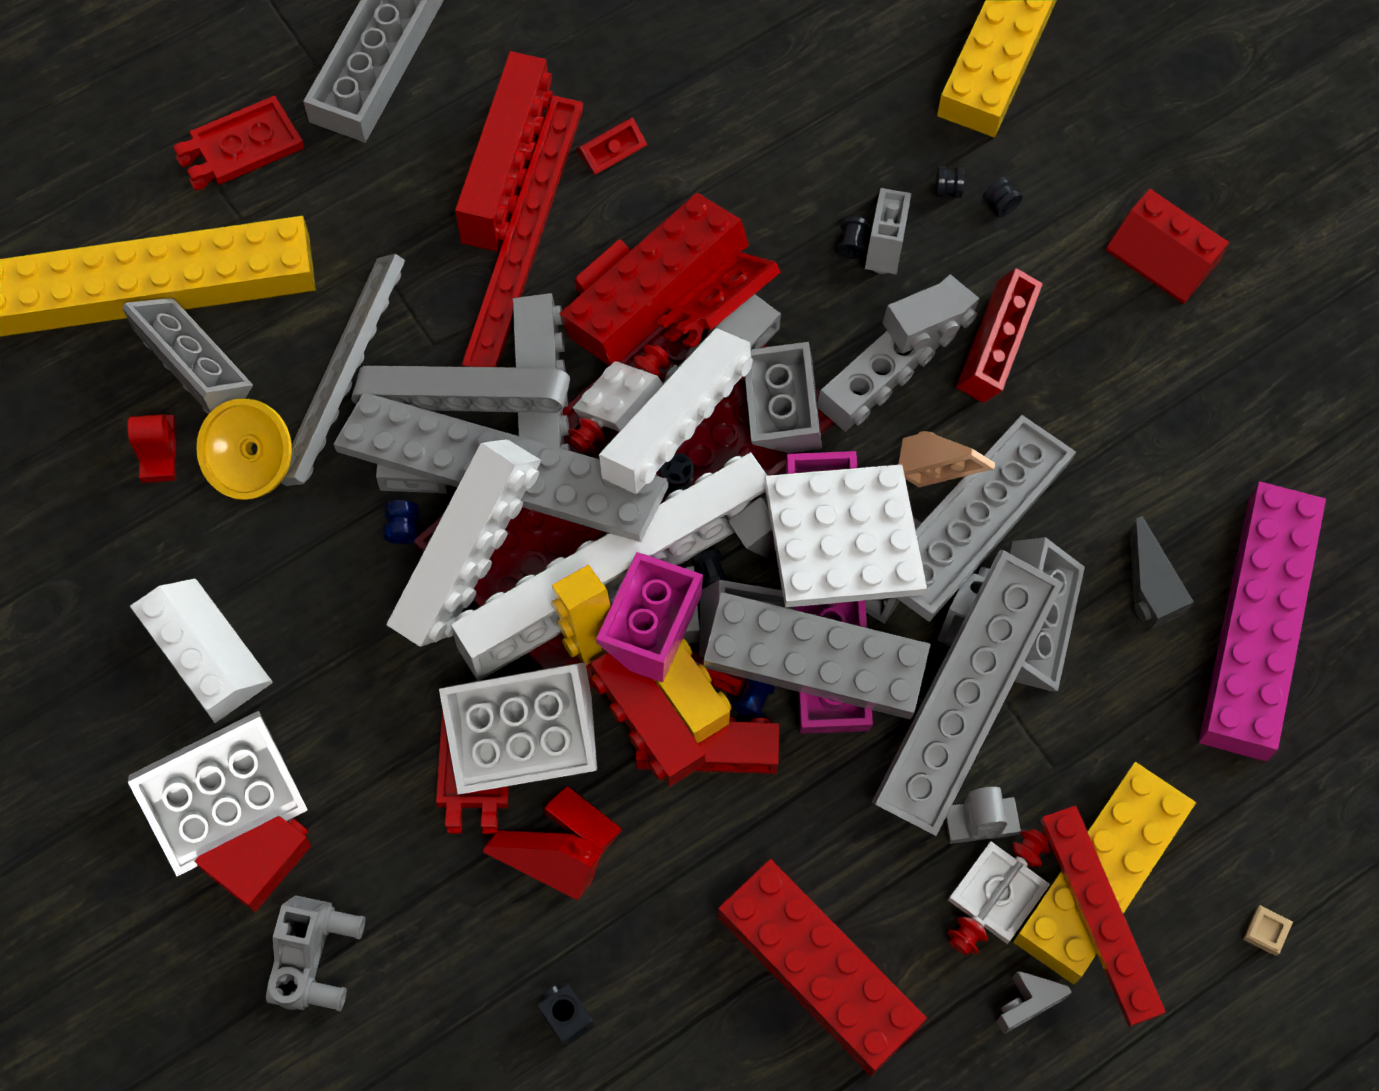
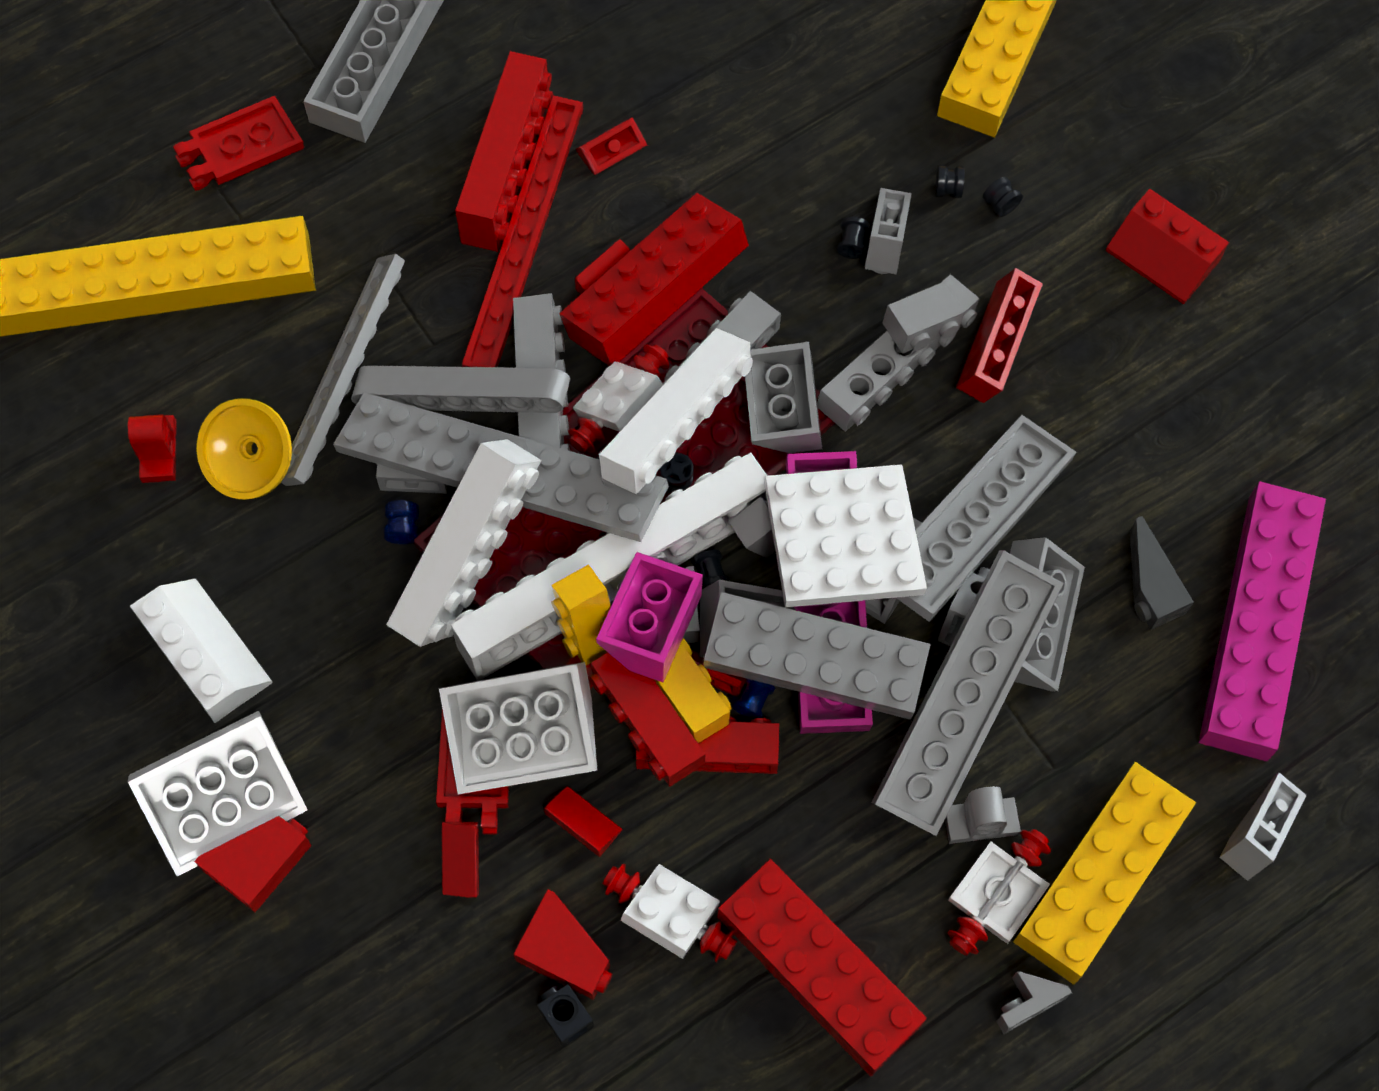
light grey slope [122,298,253,414] -> none
light grey piece [266,895,365,1011] -> none
red slope [483,830,604,900] -> none
red tile [656,251,781,348] -> none
light nougat slope [898,431,995,487] -> none
red plate [1040,805,1166,1027] -> none
tan tile [1243,905,1293,956] -> none
none -> red slope [442,822,479,898]
none -> red slope [514,889,613,1000]
none -> white plate [603,863,737,963]
none -> light grey slope [1220,773,1306,881]

